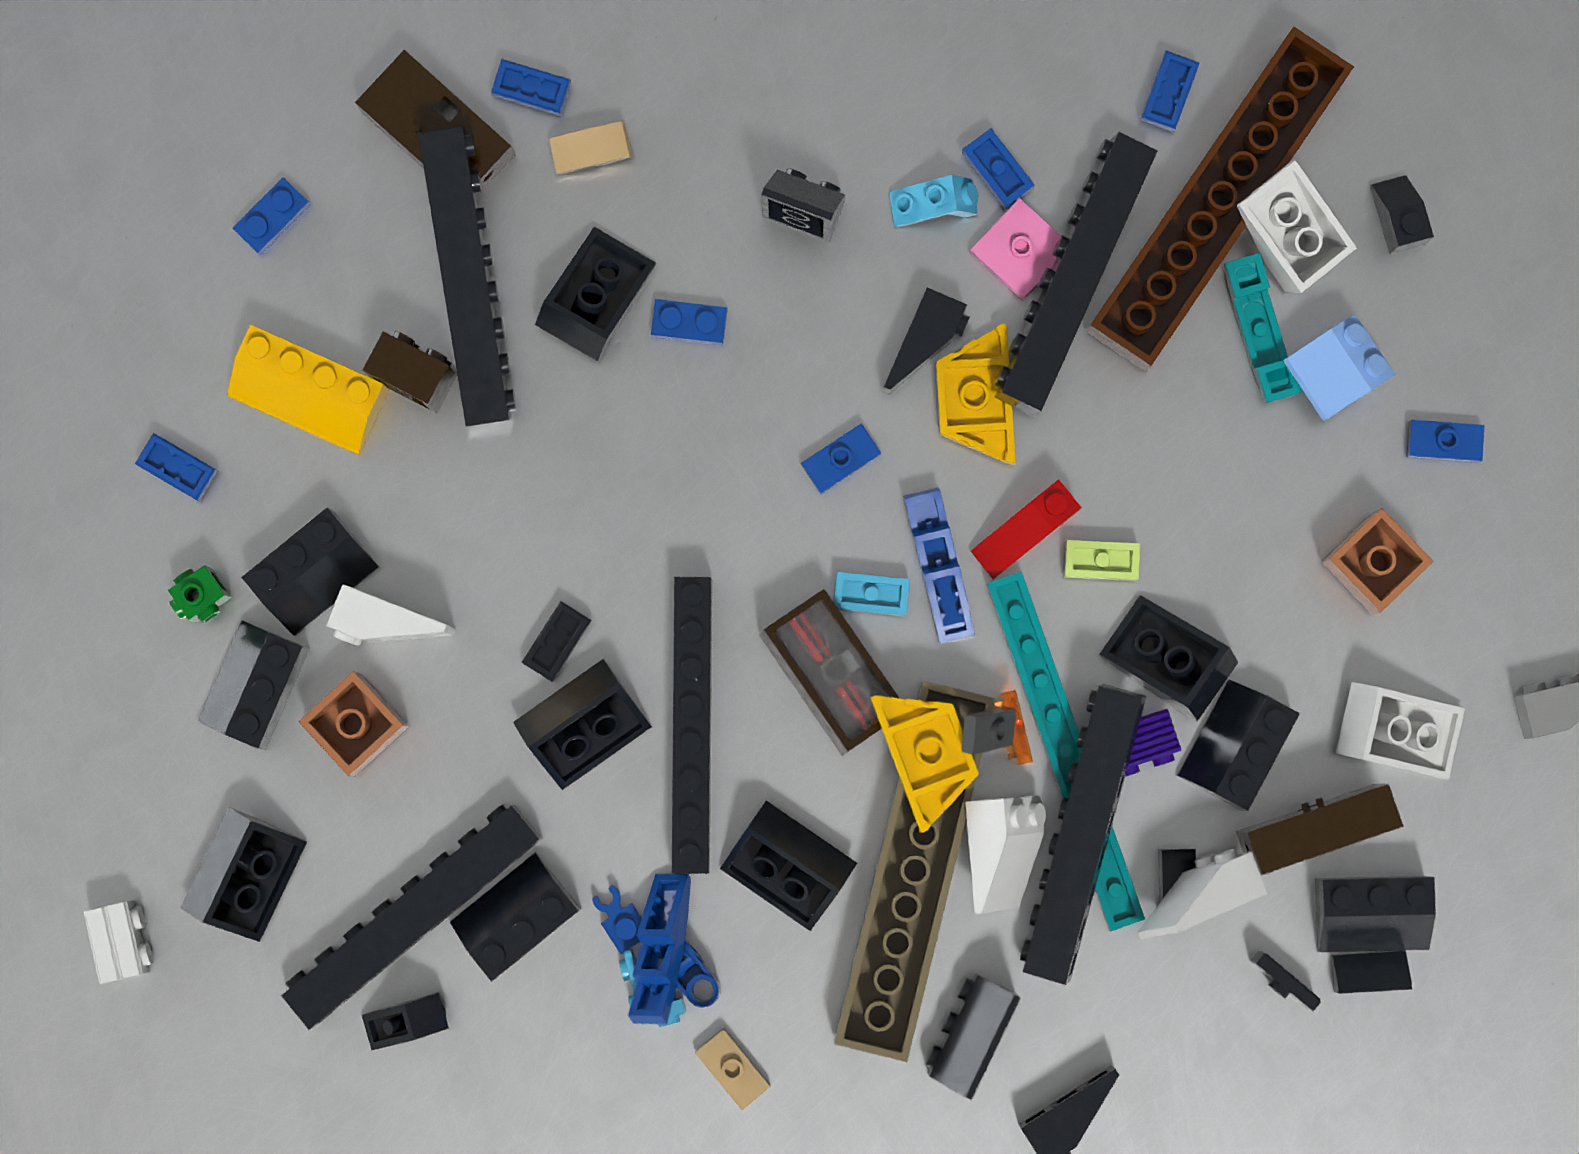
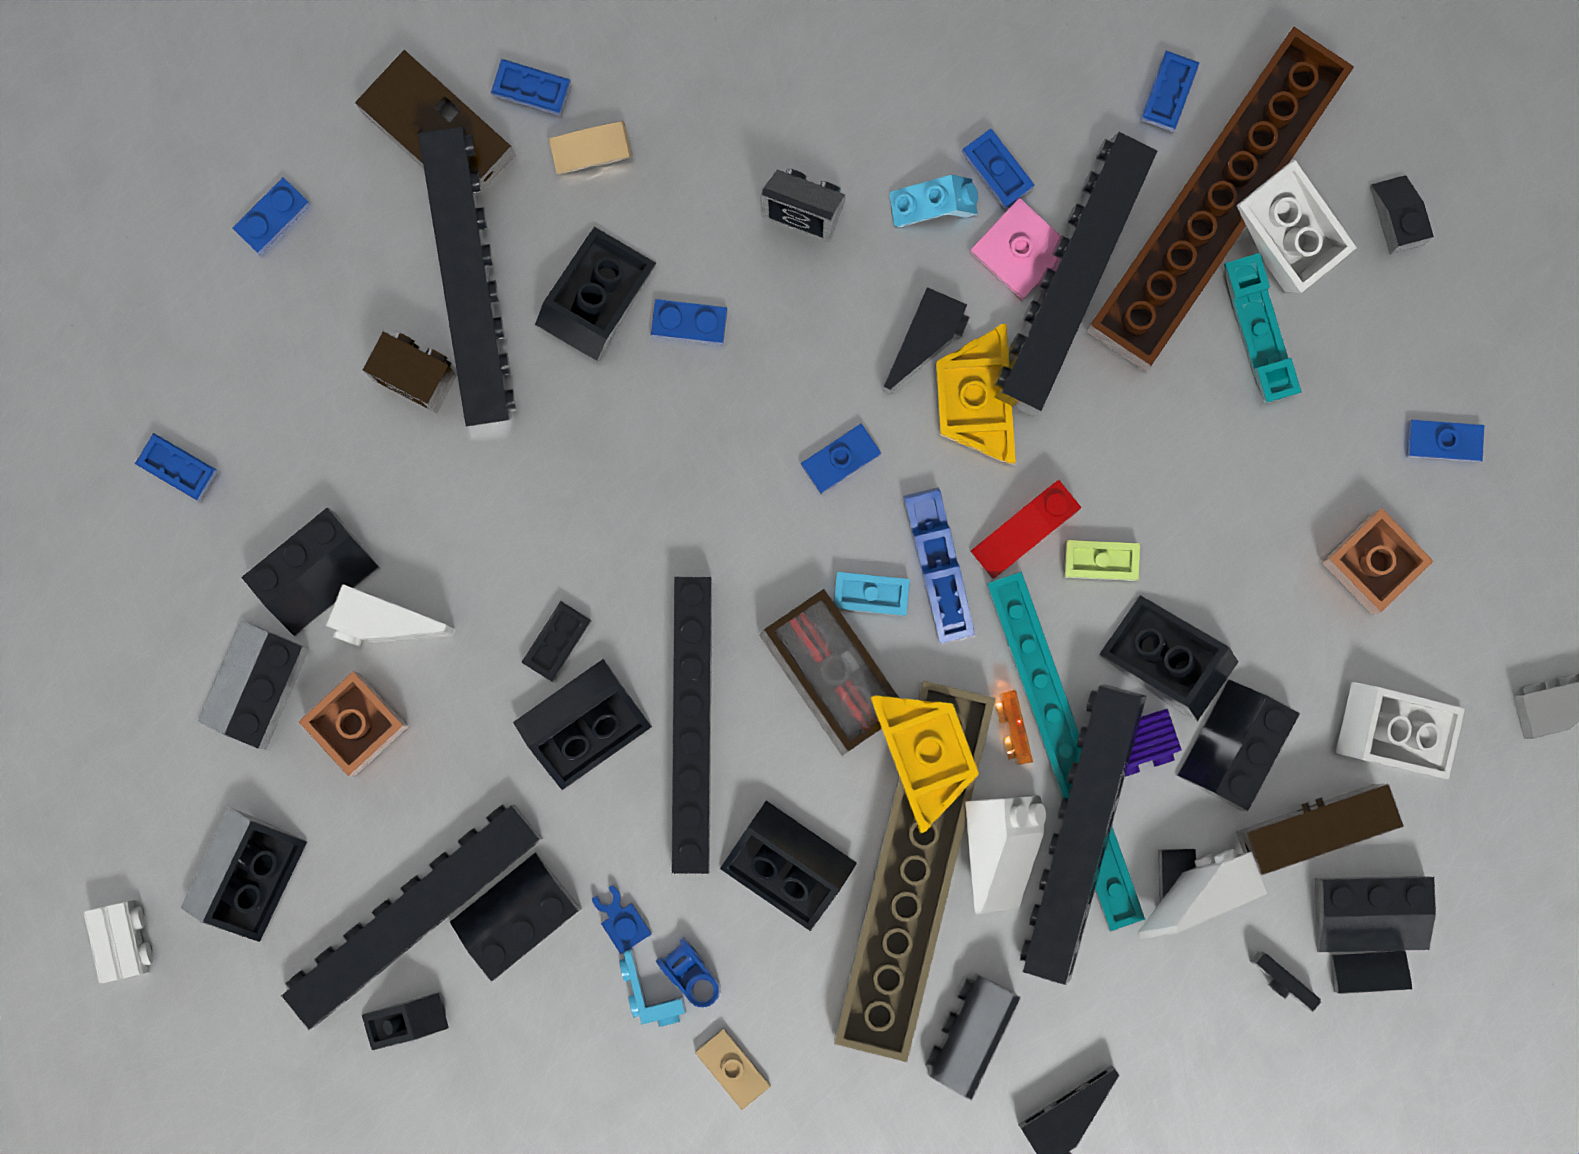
green brick [168,565,232,623] -> none
yellow slope [227,324,389,455] -> none
blue slope [628,874,691,1024] -> none
dark grey plate [961,707,1016,755] -> none
light blue slope [1283,314,1396,422] -> none

